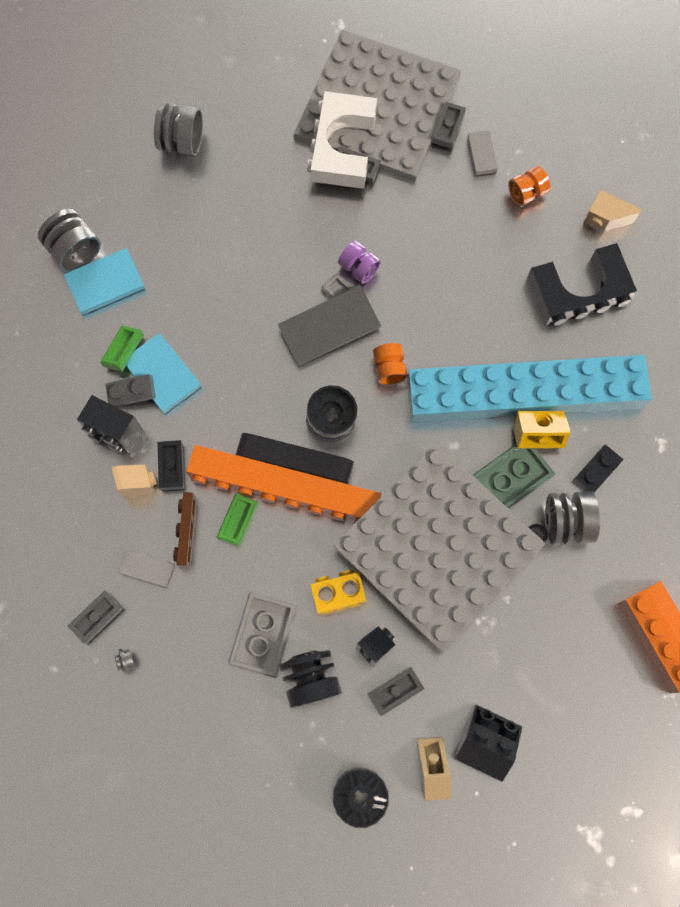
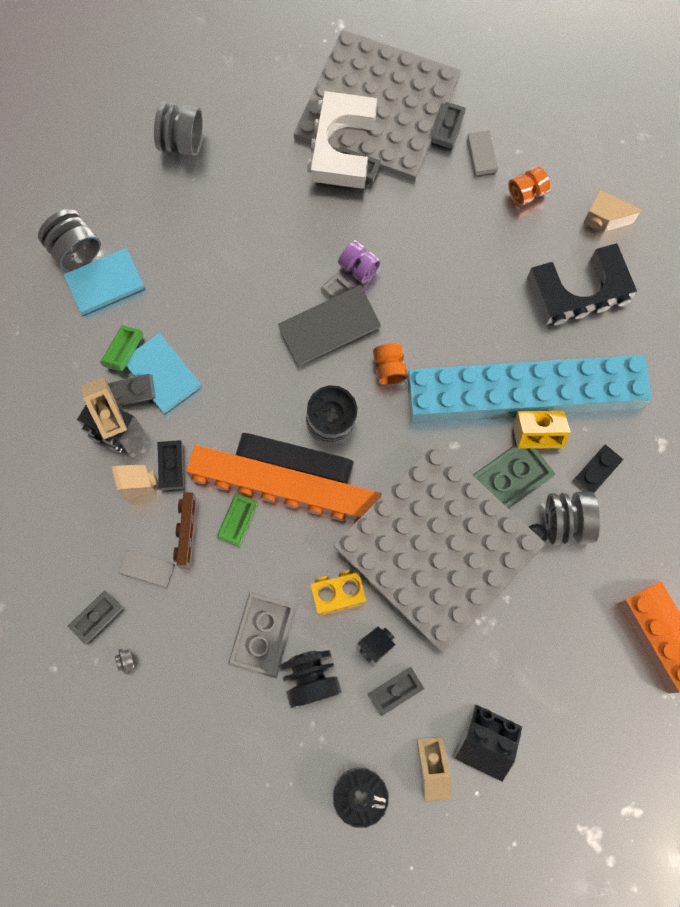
none -> tan slope [81,377,127,439]

